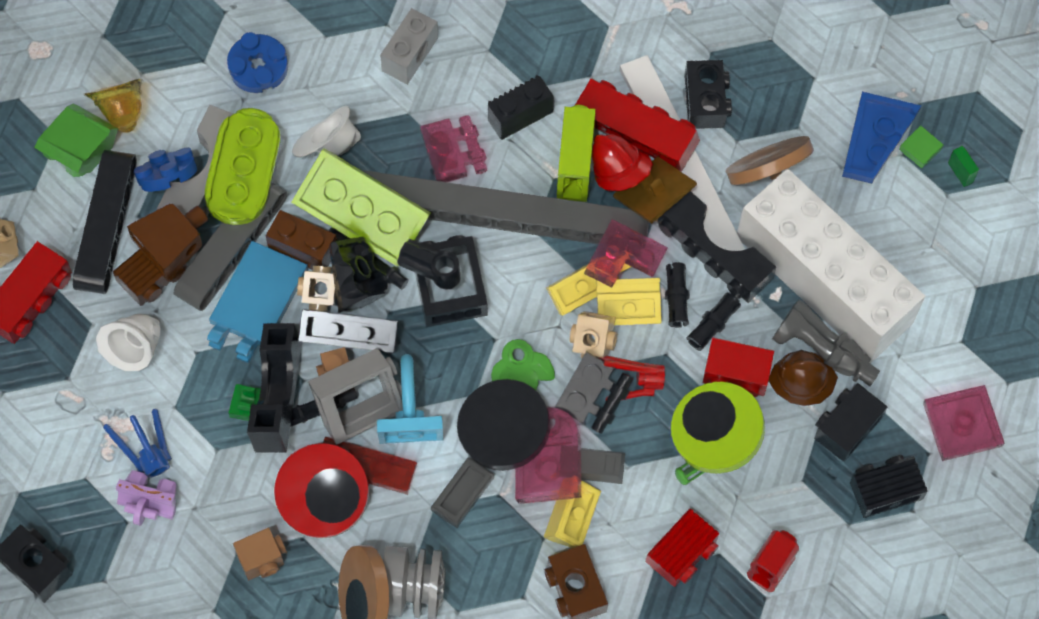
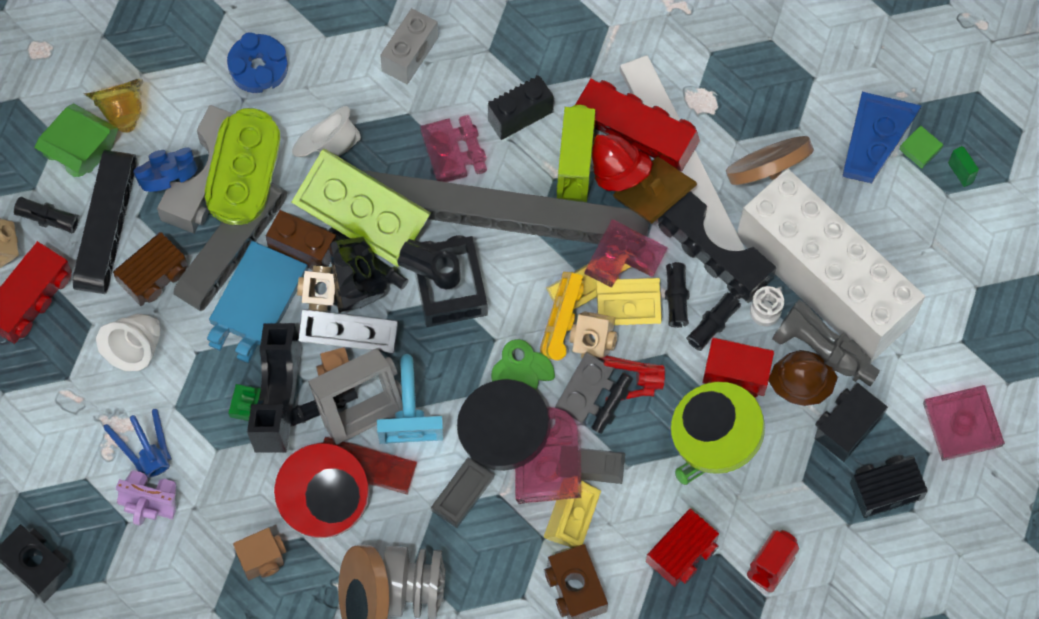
reddish brown torso [127,204,208,281] -> none
black brick [684,60,732,129] -> none
none -> black pin [14,197,79,234]
none -> yellow plate [540,271,584,360]
none -> white wheel [750,286,784,327]

